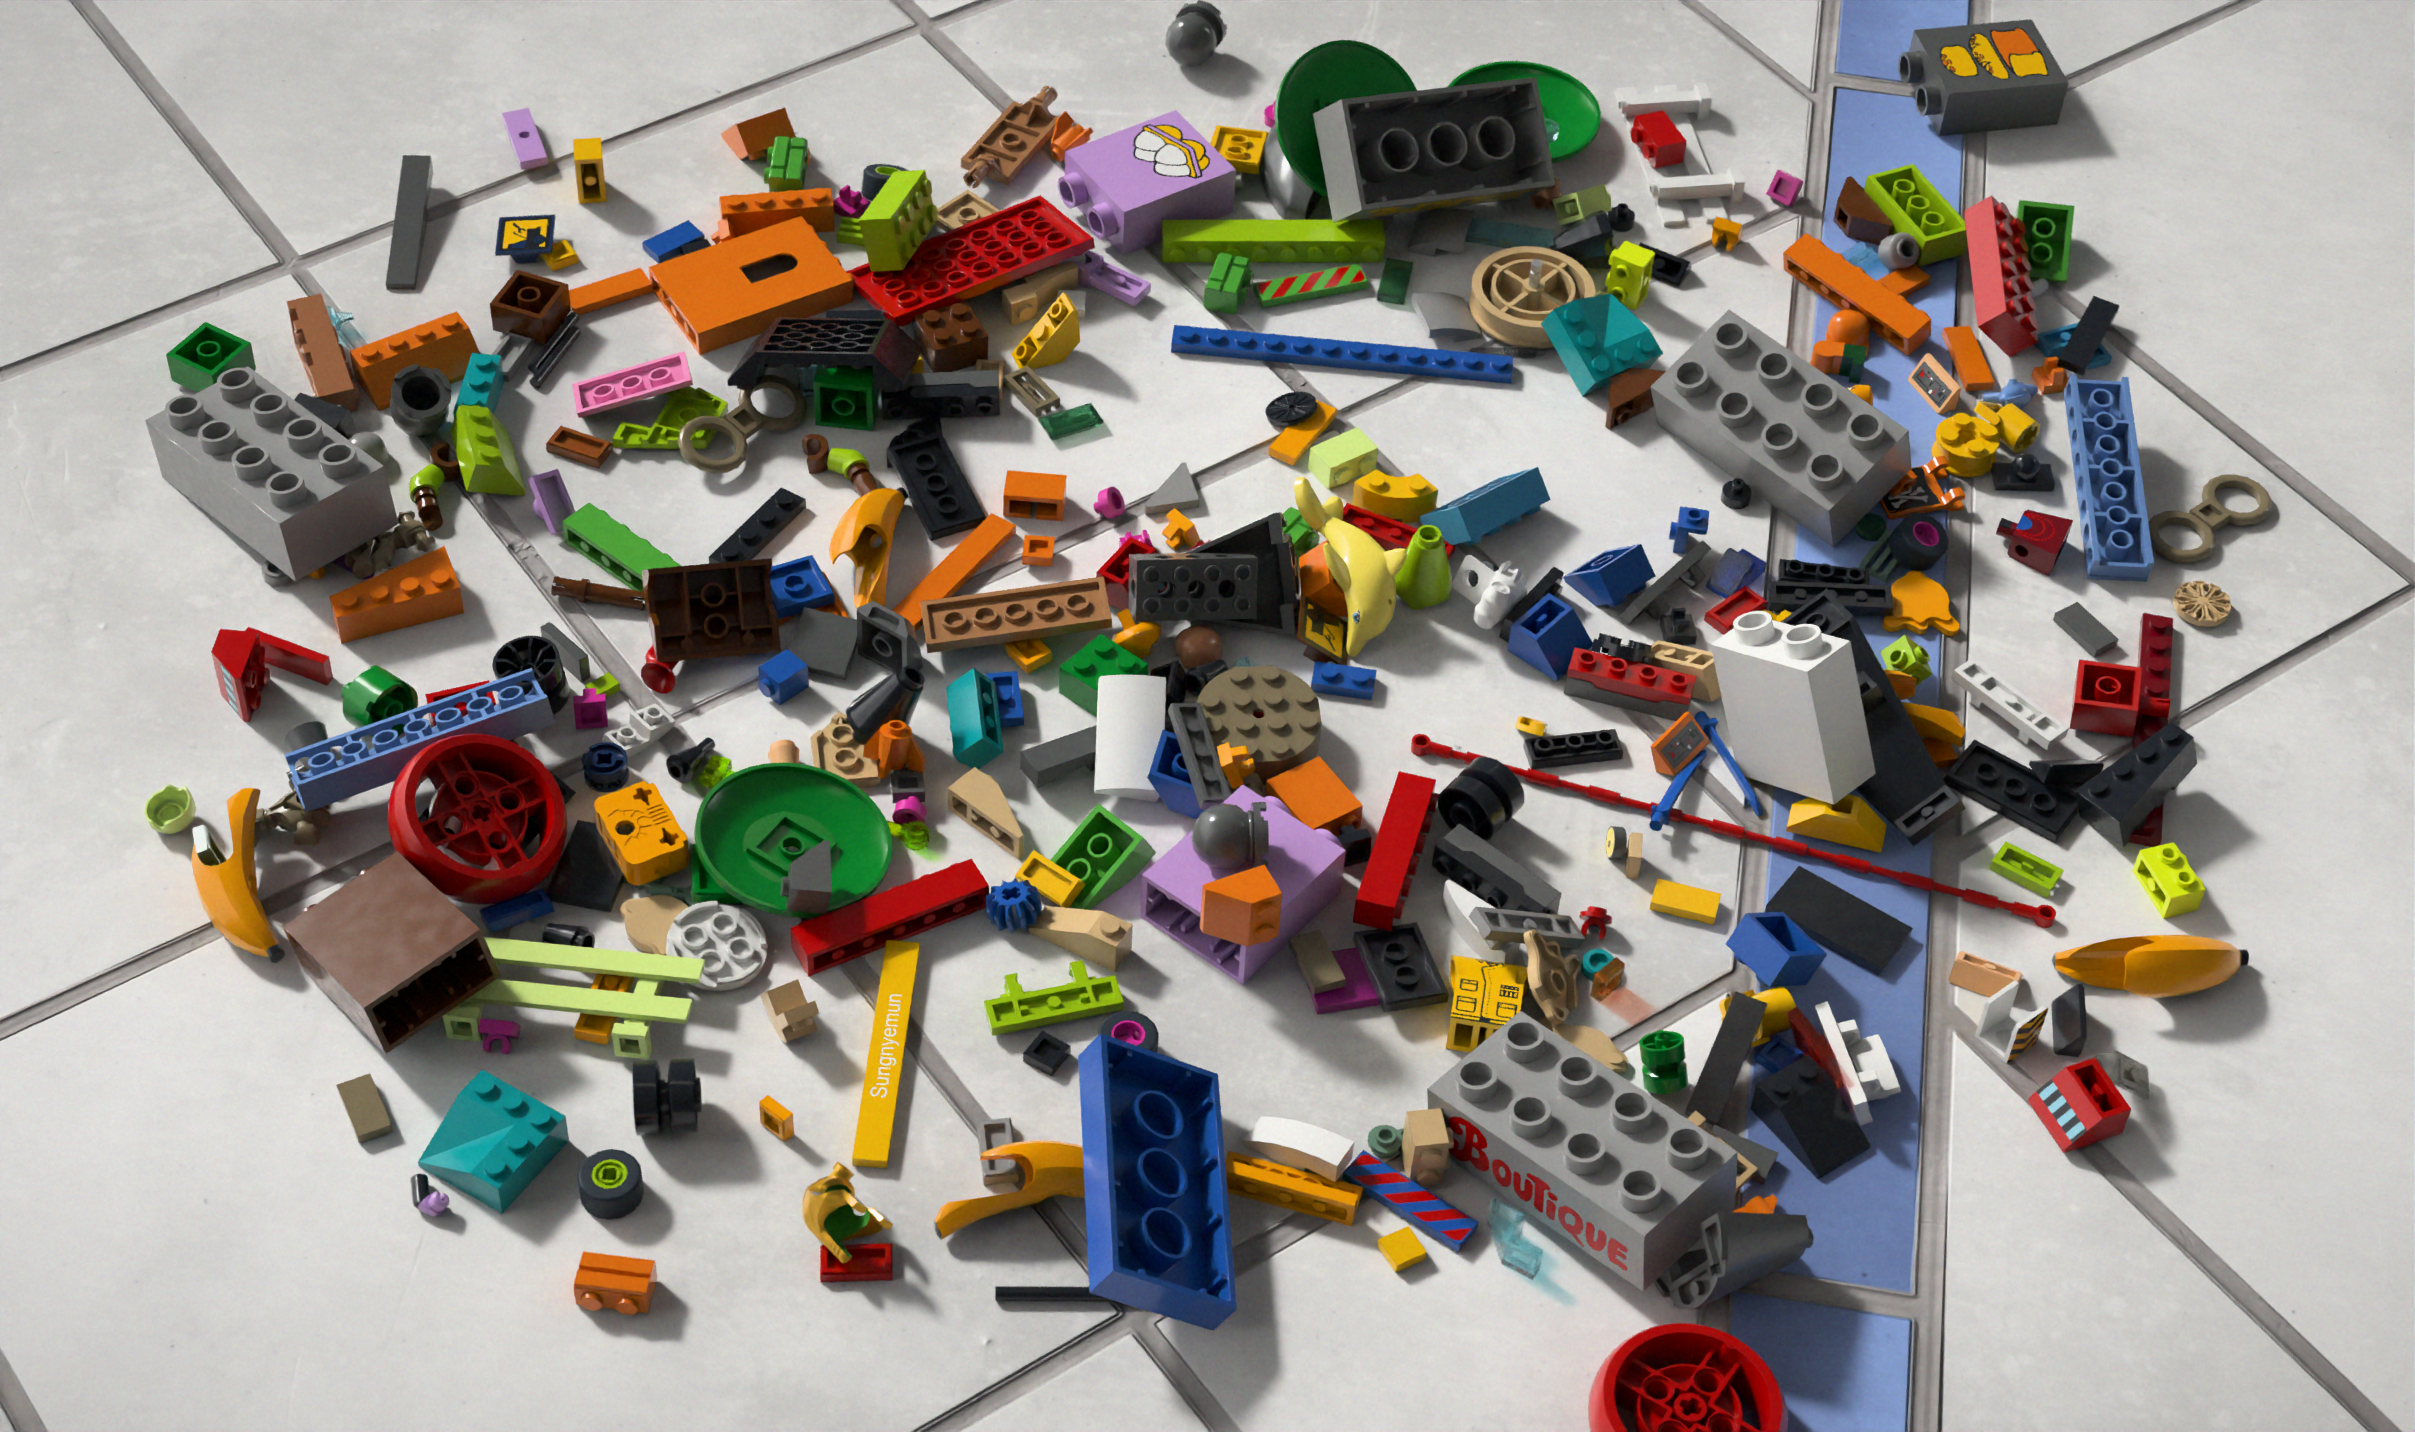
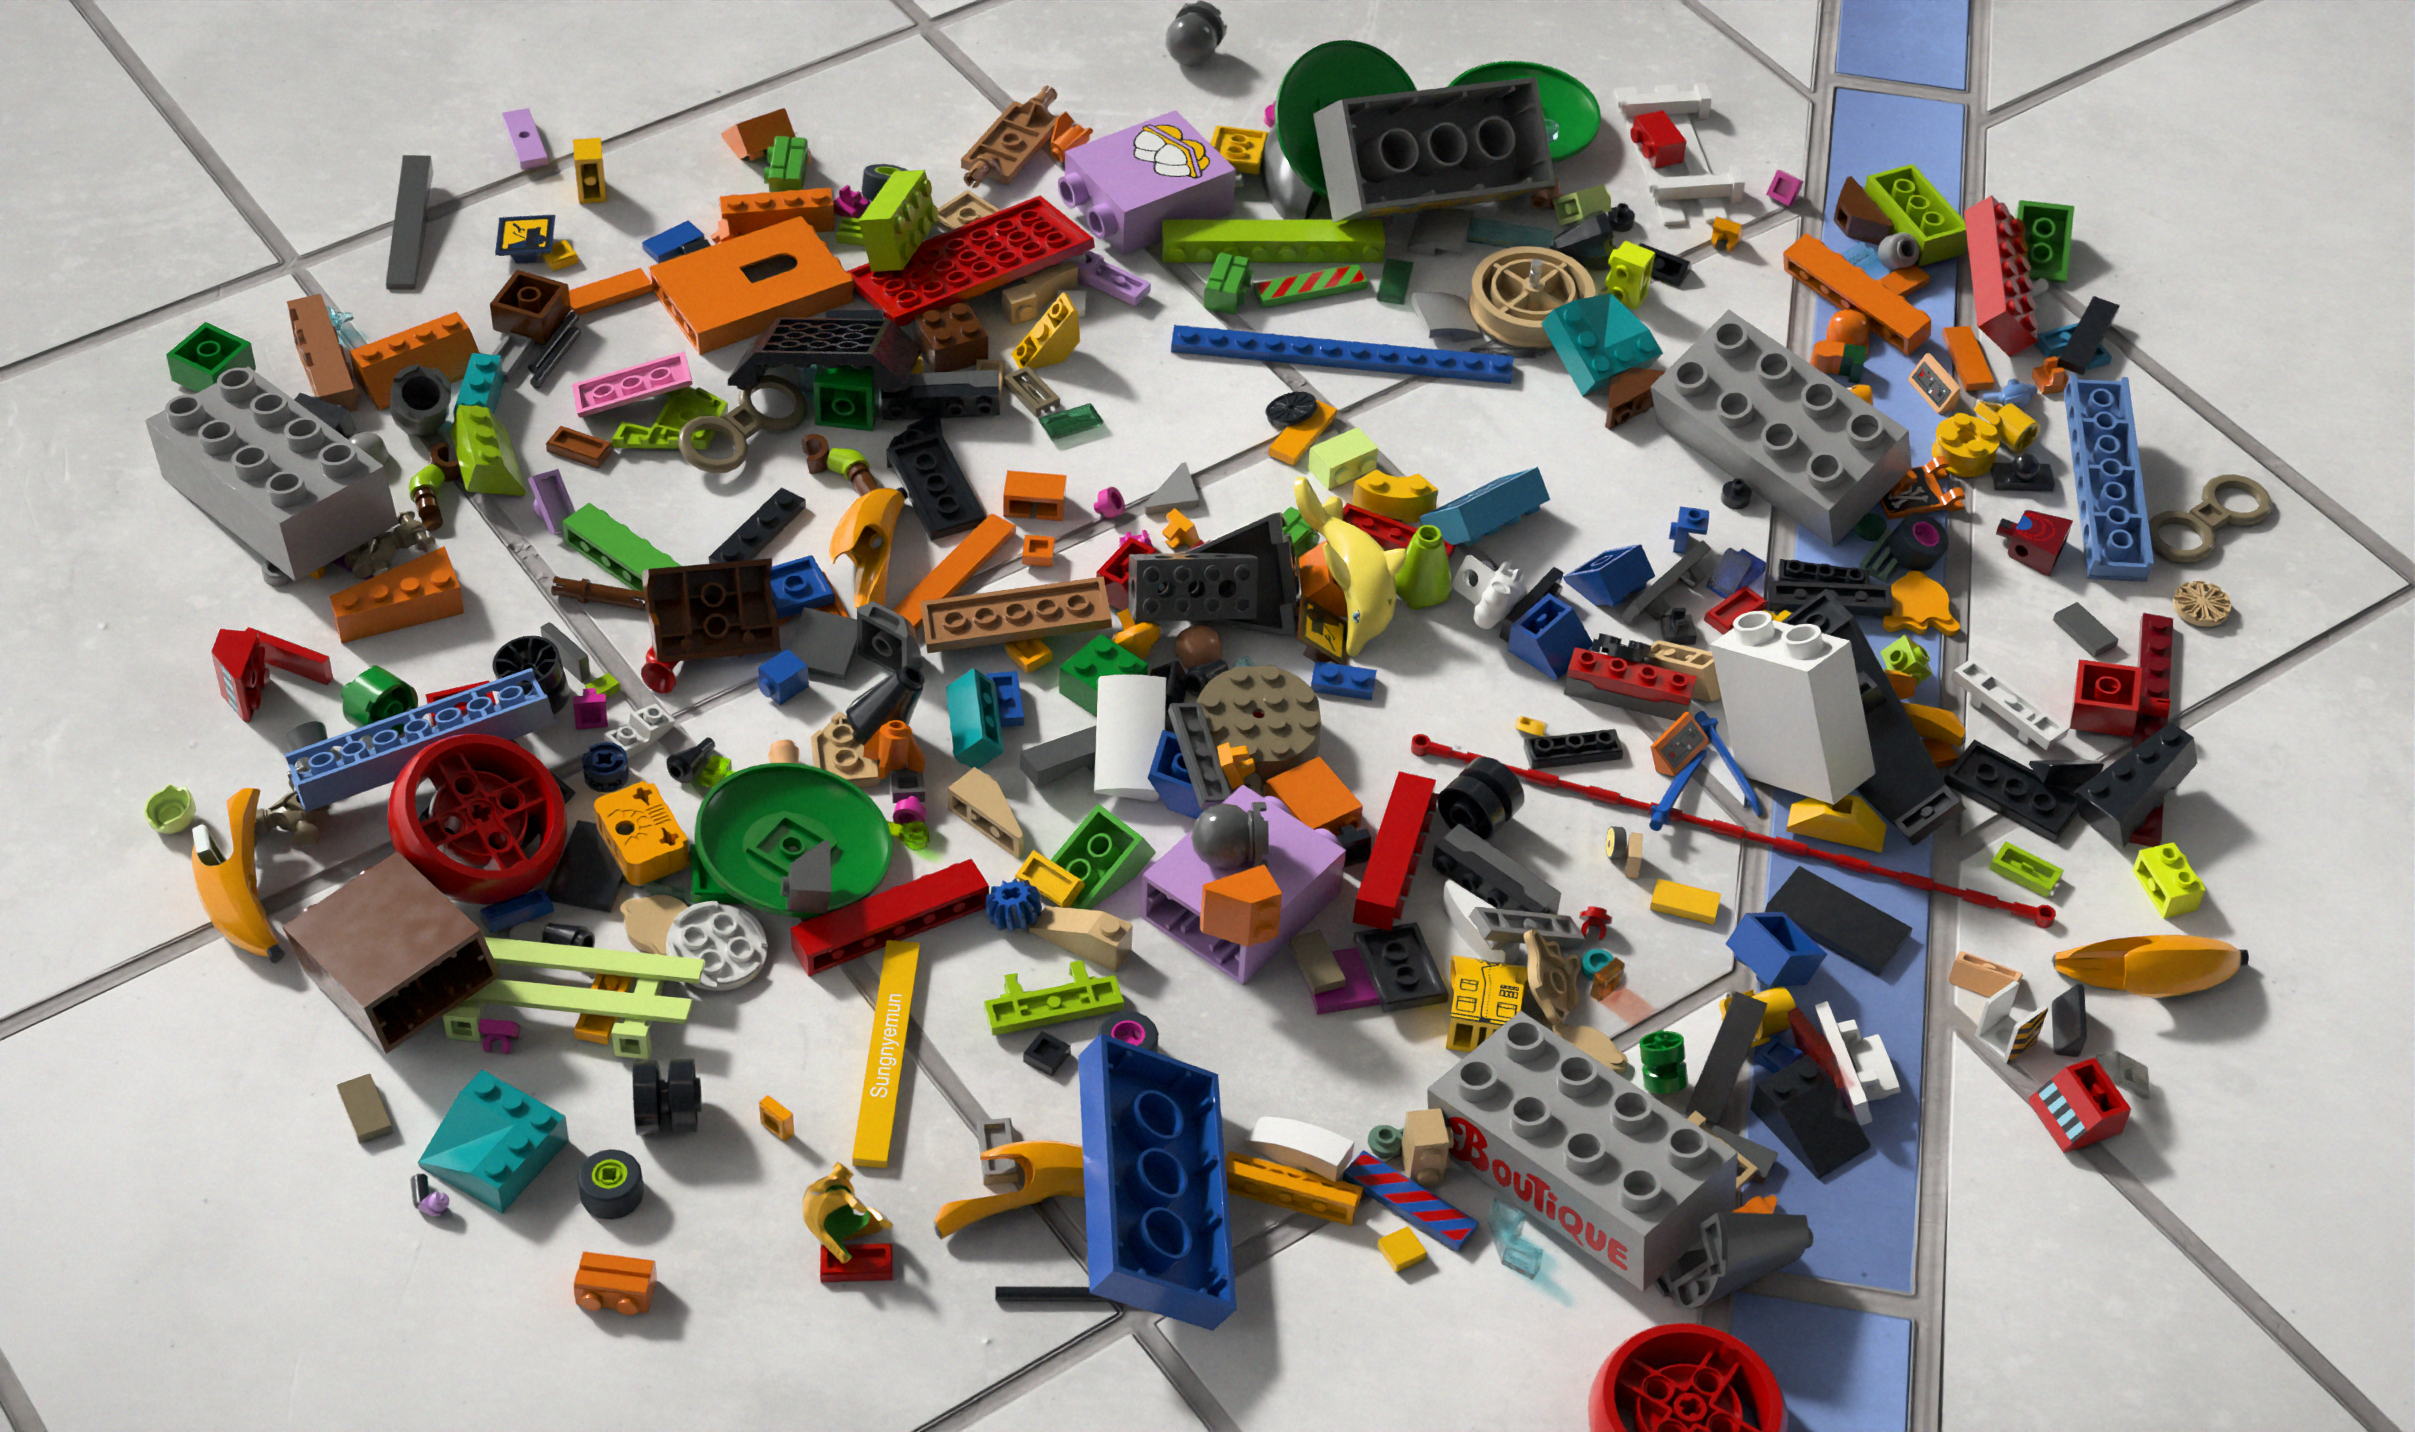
tan brick [760,979,820,1042] -> none
dark grey brick [1898,19,2069,136] -> none

